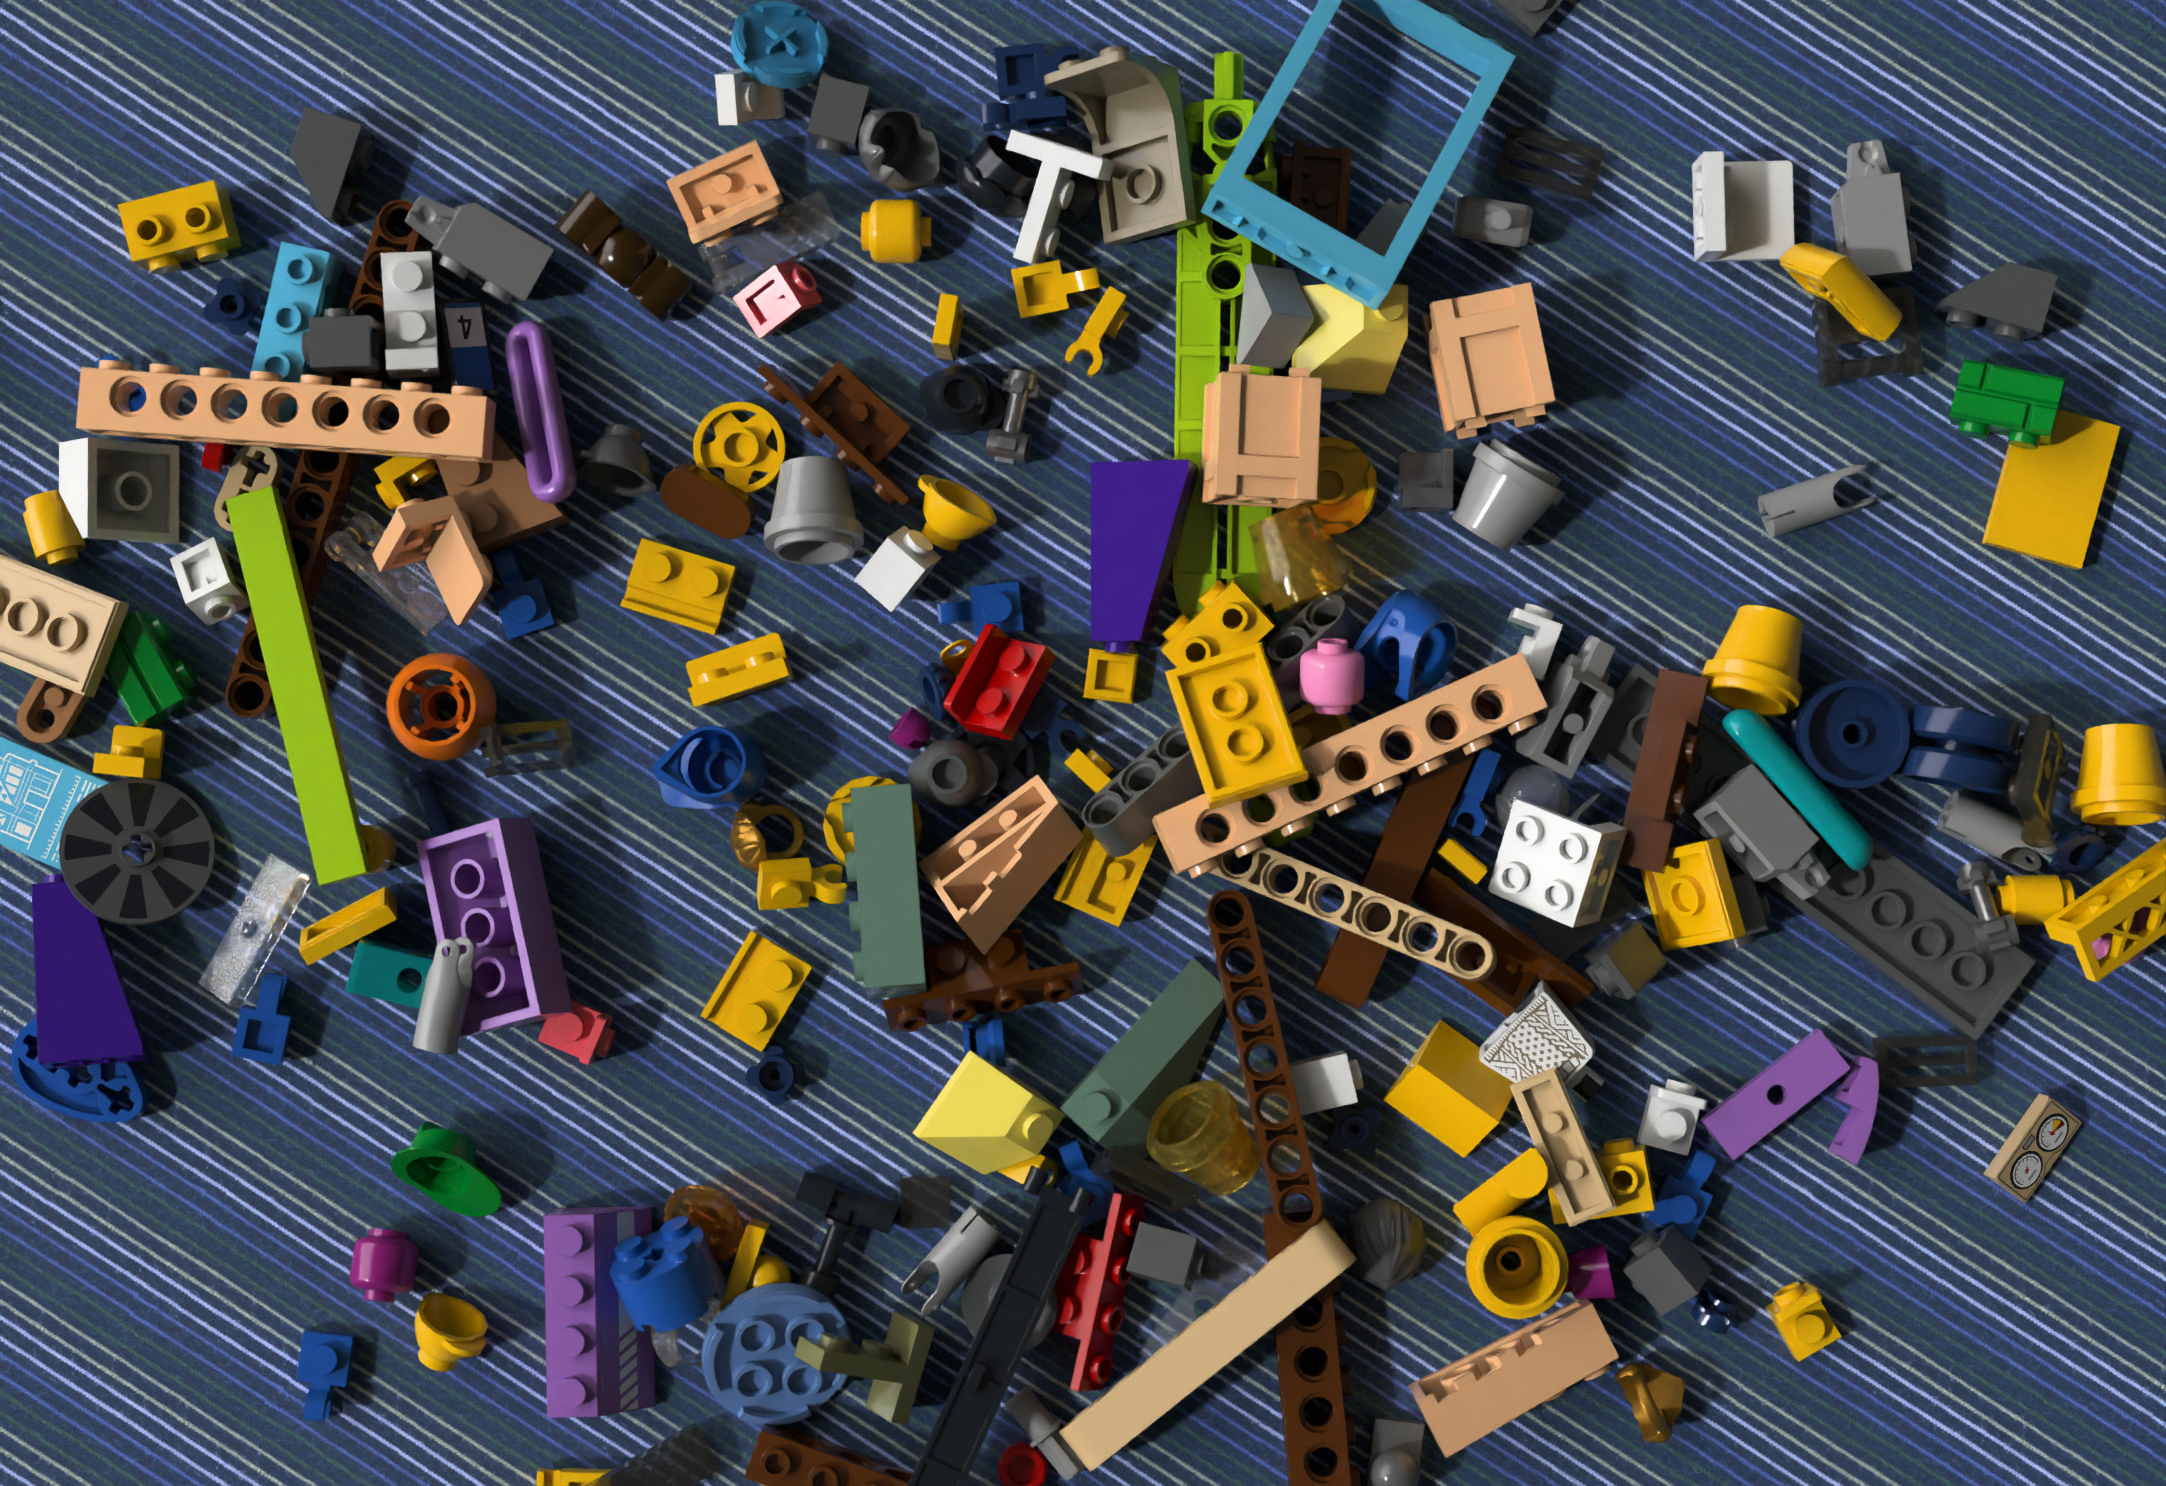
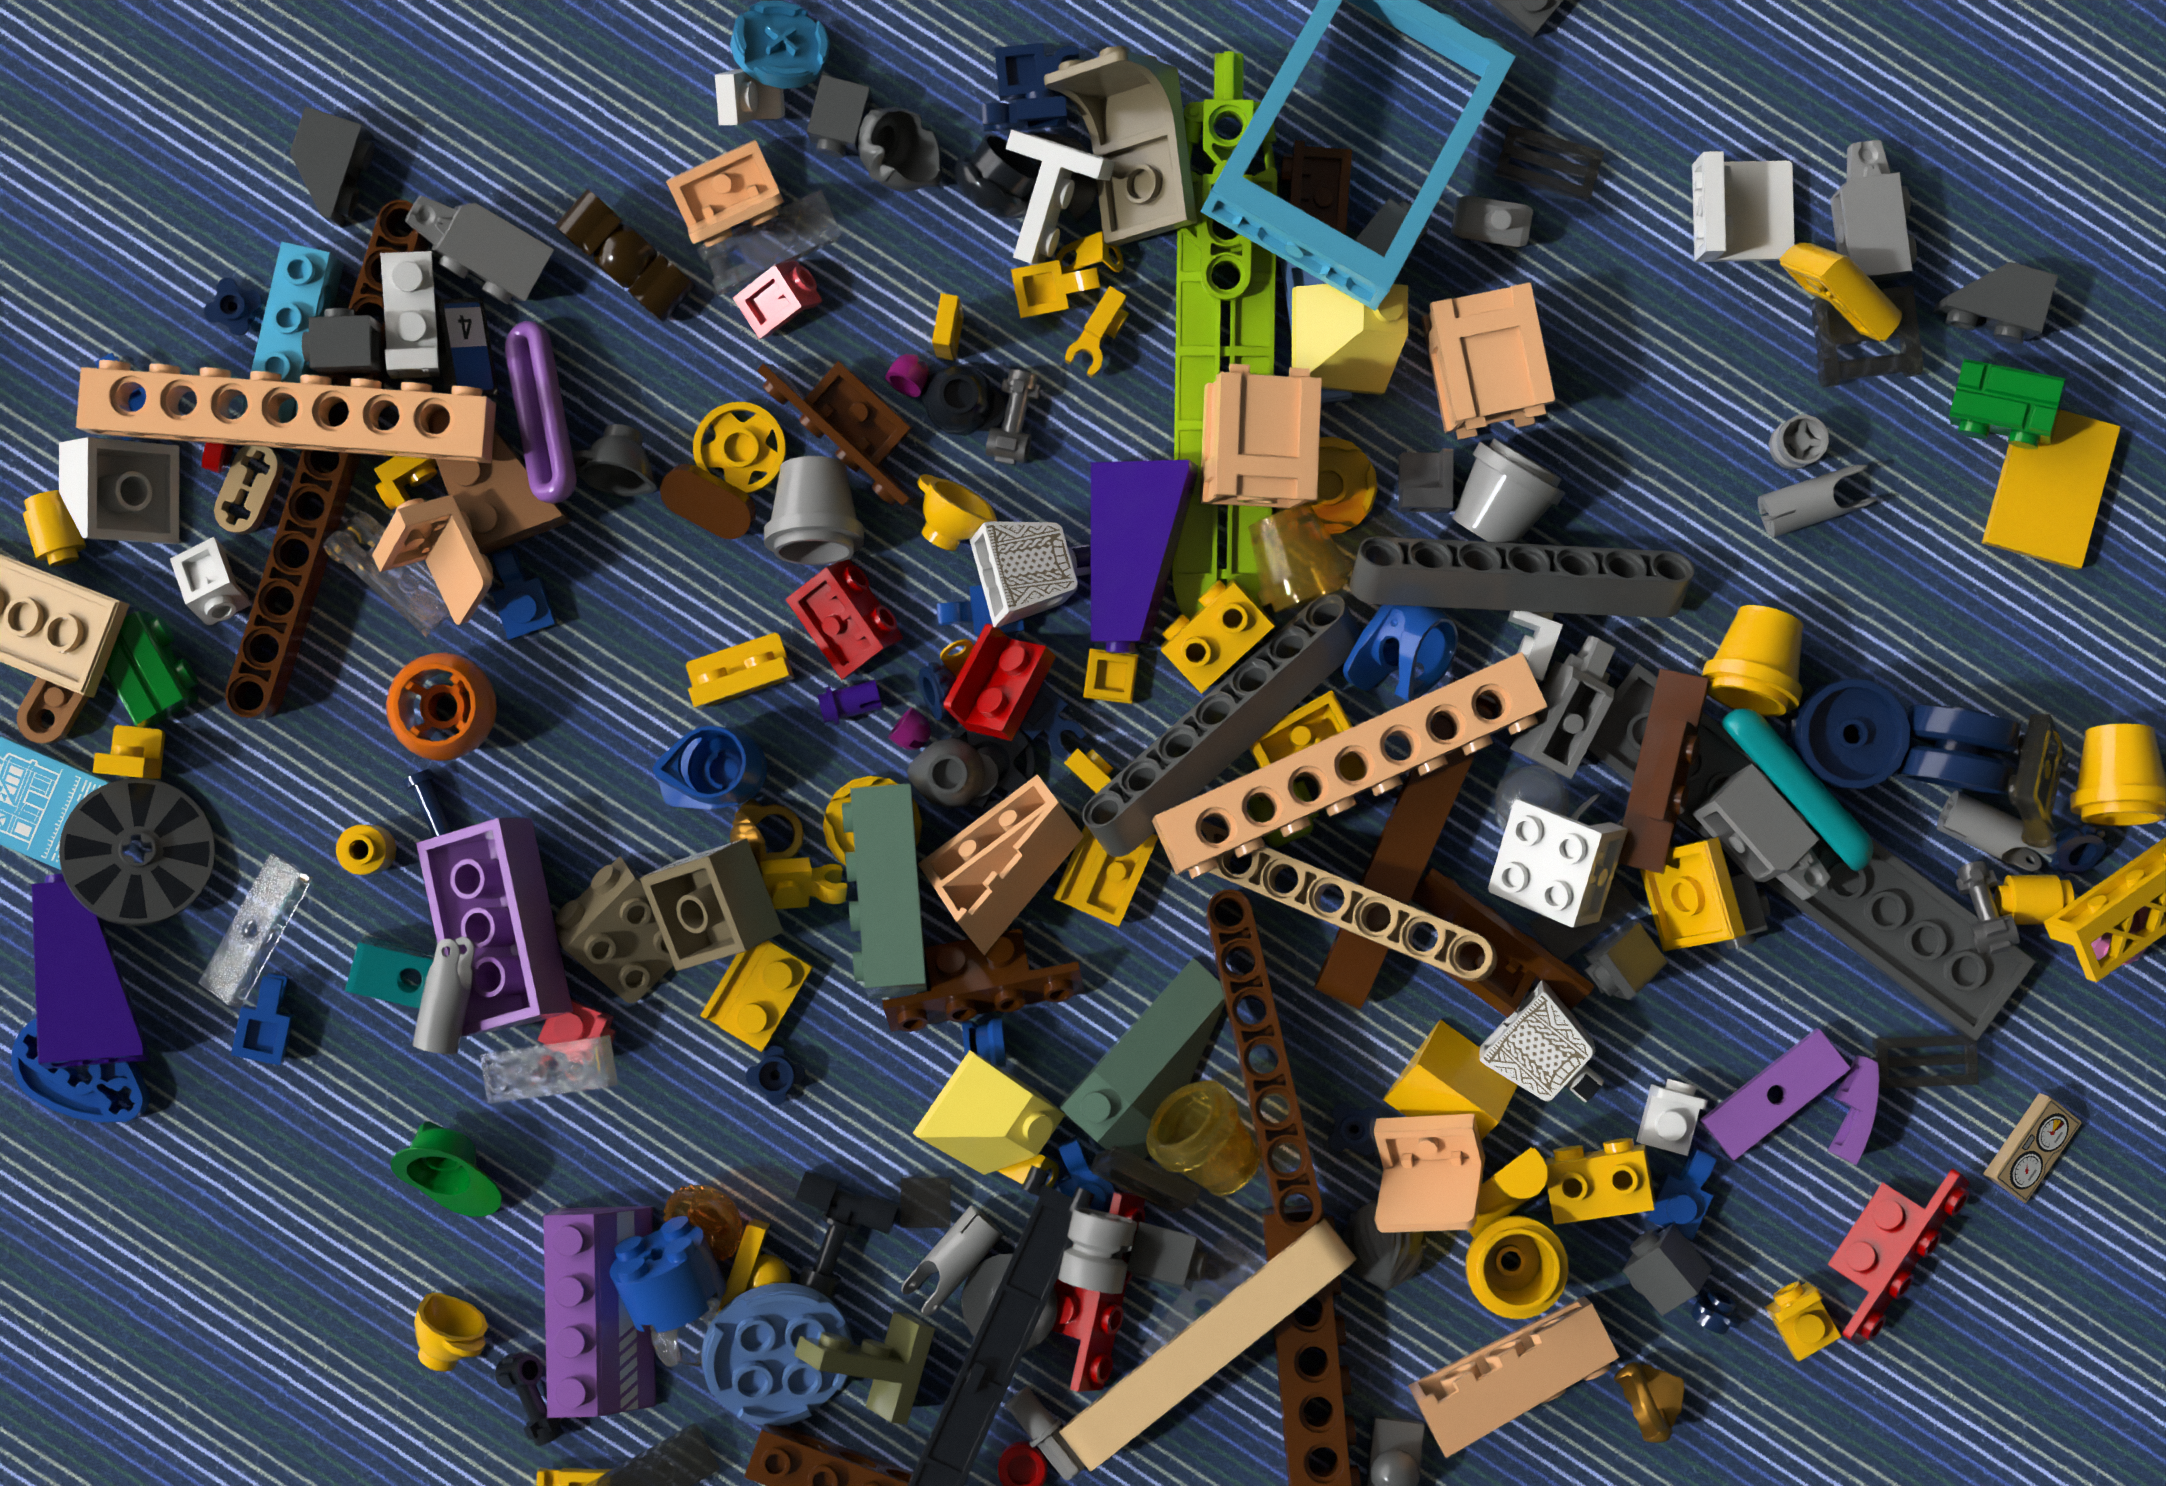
yellow brick [118,180,242,274] -> none
lime tile [225,485,372,886] -> none
blue plate [296,1329,357,1422] -> none
yellow tile [299,886,397,966] -> none
magenta head [350,1229,419,1303] -> none
clear smoke tile [478,718,576,778] -> none
yellow plate [620,538,738,636] -> none
white brick [854,525,942,613] -> none
yellow head [861,199,932,263] -> none
yellow tile [1165,642,1308,810] -> none
light grey slope [1236,264,1315,369] -> none
white brick [1289,1050,1364,1115] -> none
bright pink head [1300,638,1365,715] -> none
yellow tile [1433,838,1488,884] -> none
blue plate [1446,748,1504,837] -> none
tan tile [1509,1066,1617,1227] -> none
magenta hat [1563,1243,1615,1300] -> none
none -> clear tile [480,1035,618,1104]
none -> black bar [495,1352,563,1446]
none -> dark tan bracket [554,856,673,1003]
none -> dark tan brick [640,838,783,971]
none -> red bracket [785,559,903,680]
none -> dark purple pin [817,679,882,725]
none -> magenta hinge [885,354,929,397]
none -> white torso [970,521,1091,628]
none -> yellow piece [1055,231,1124,274]
none -> light grey wheel [1058,1208,1137,1294]
none -> dark grey beam [1349,536,1694,618]
none -> light nougat bracket [1374,1114,1485,1233]
none -> light grey wheel [1769,414,1829,470]
none -> bracket [1827,1169,1970,1347]

